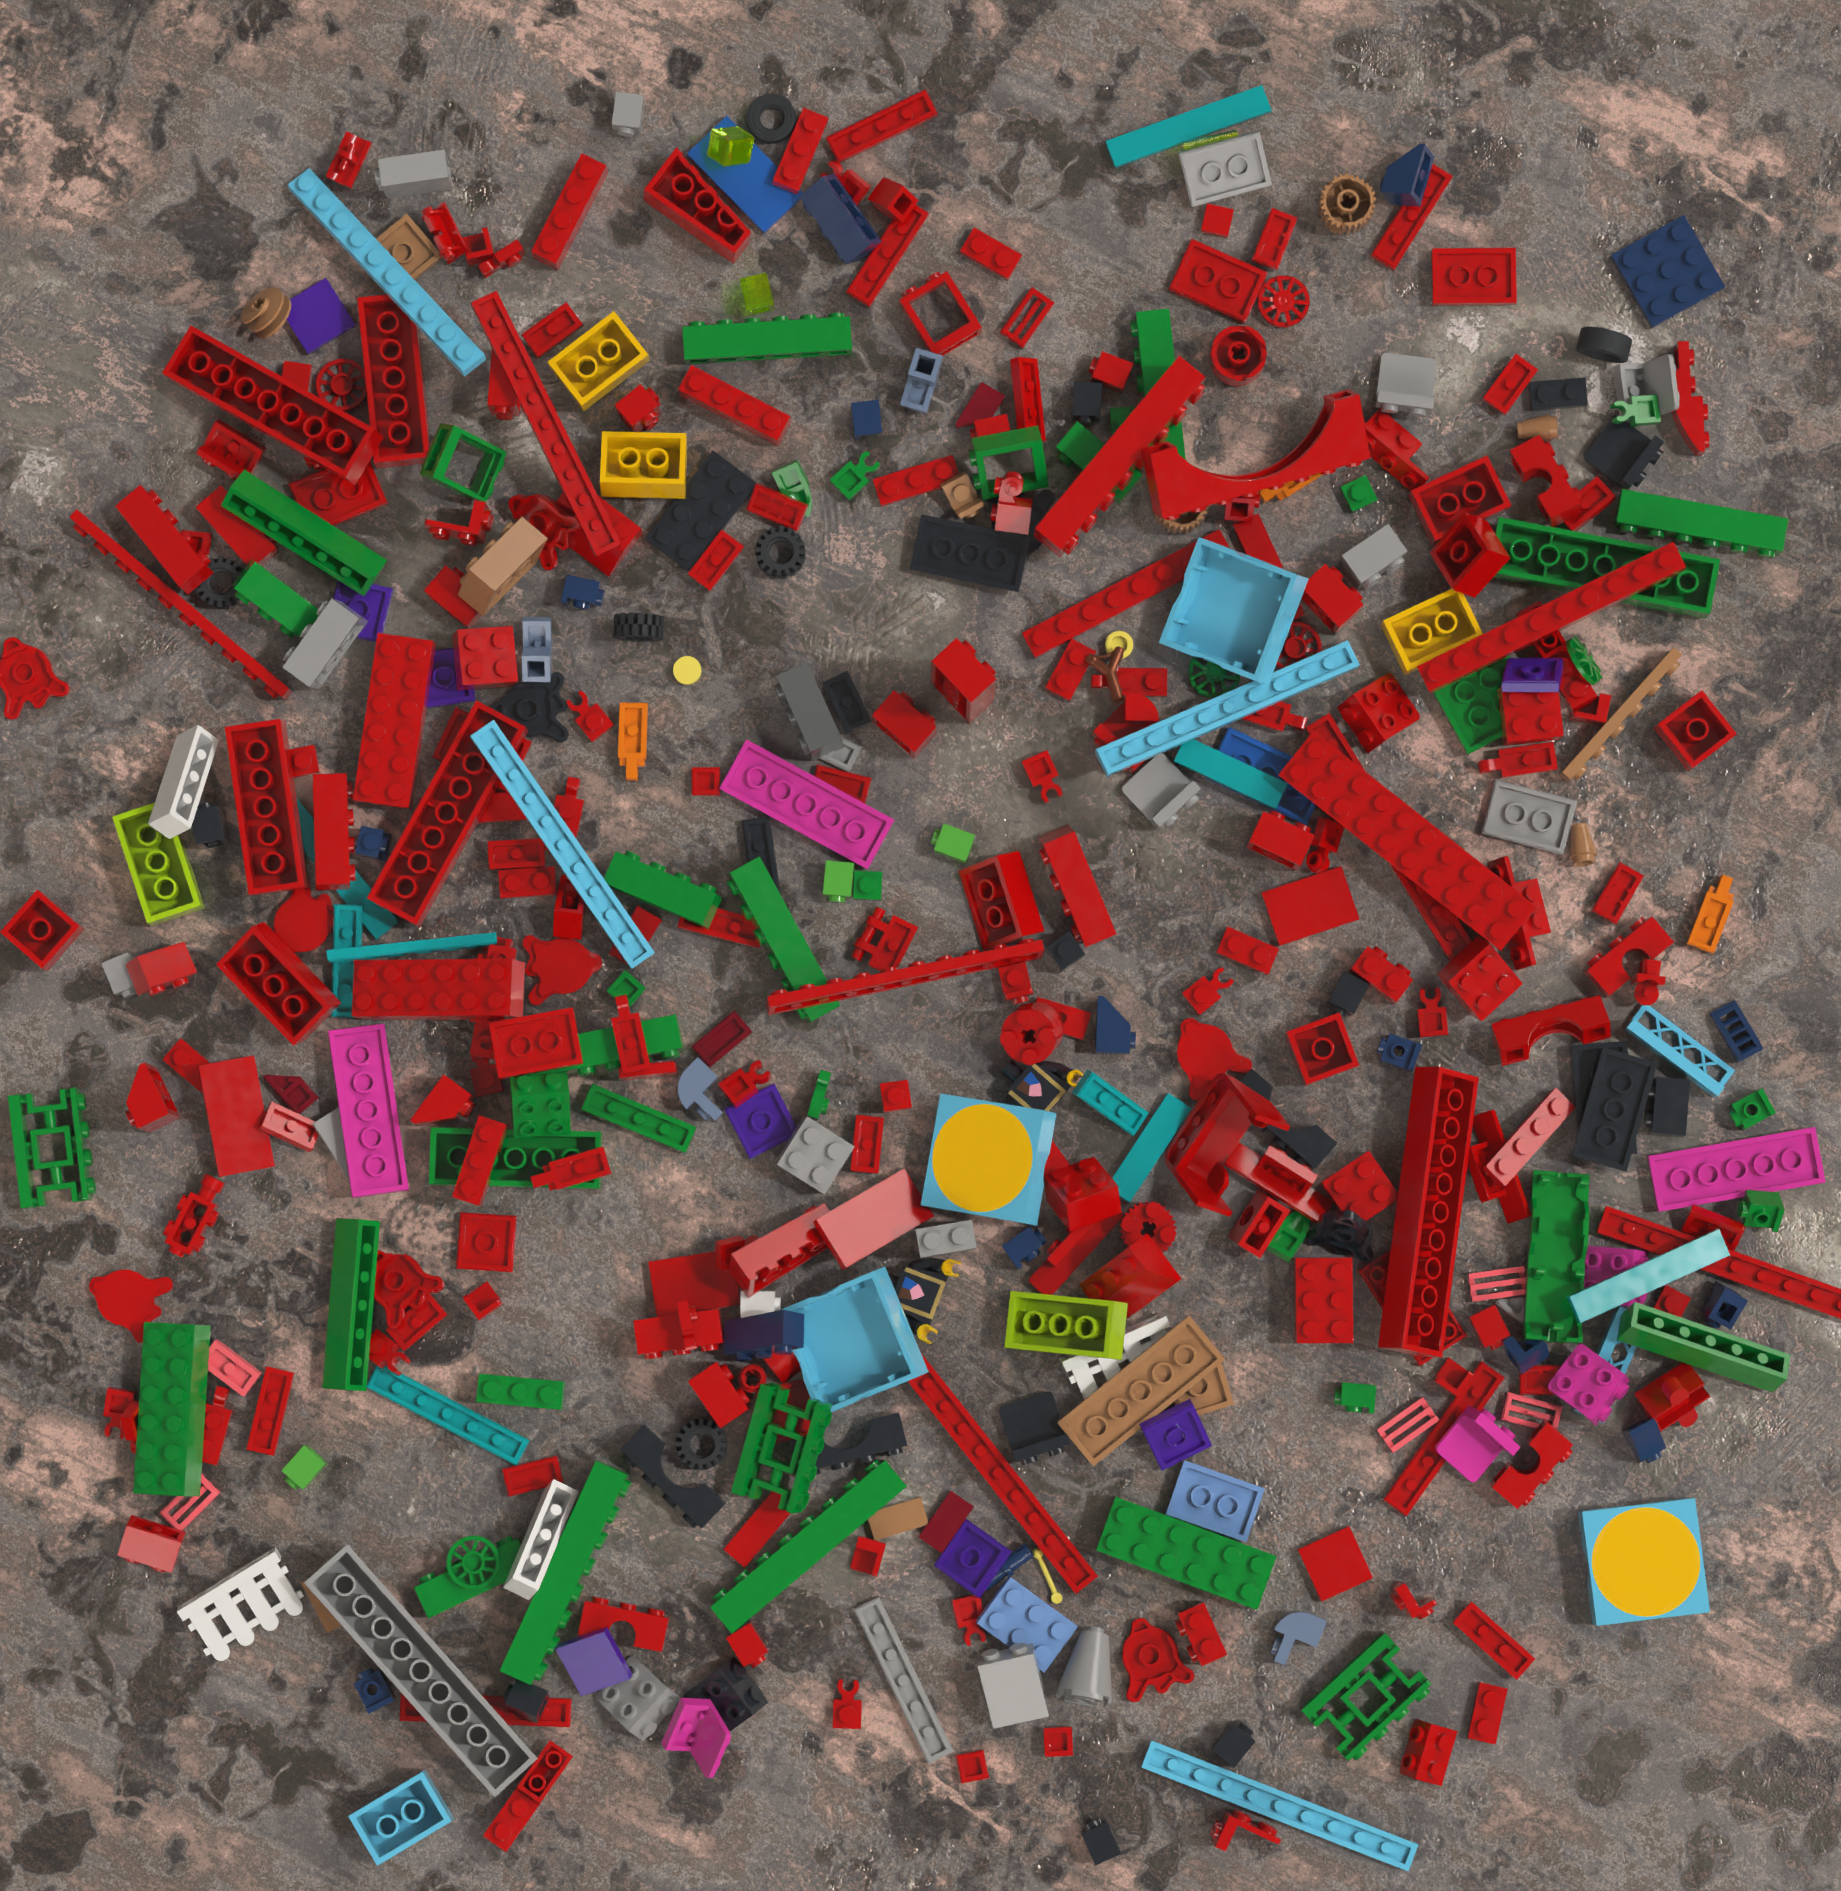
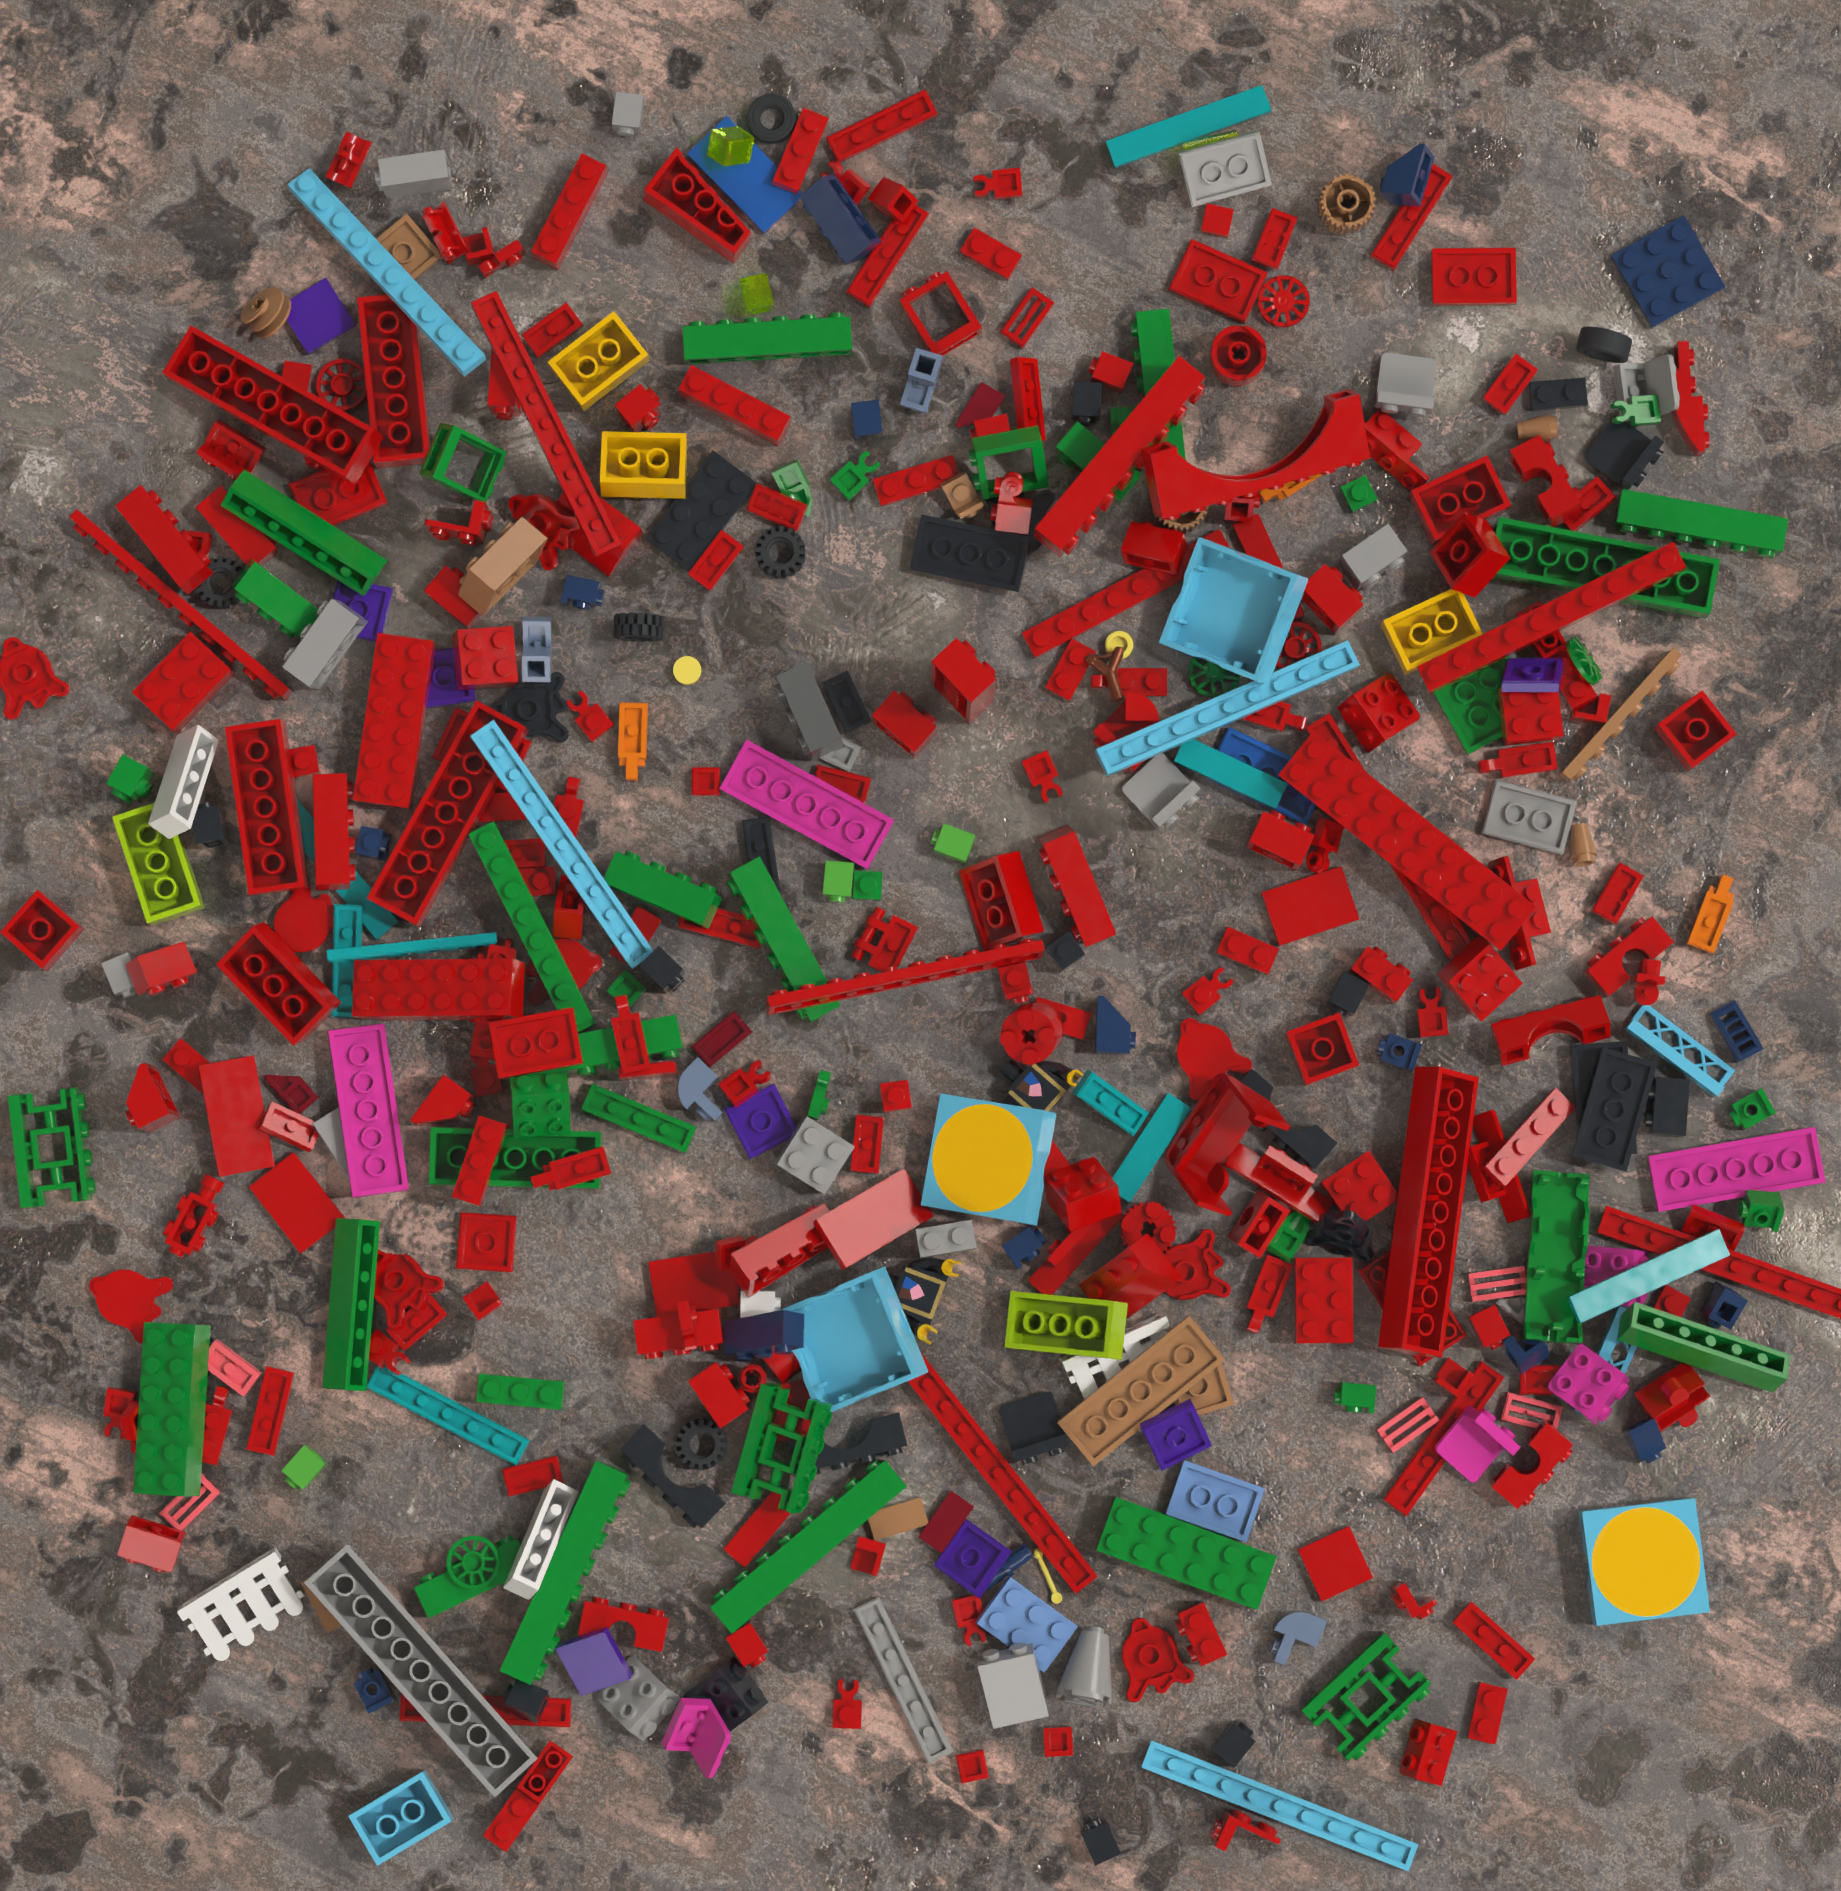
none -> green brick [106,754,155,804]
none -> red brick [132,631,235,734]
none -> red tile [249,1152,345,1254]
none -> green brick [468,821,597,1034]
none -> black brick [639,946,686,993]
none -> red plate [973,168,1023,200]
none -> red brick [1121,521,1188,575]
none -> red tile [1164,1229,1231,1300]
none -> red plate [1246,1255,1294,1334]

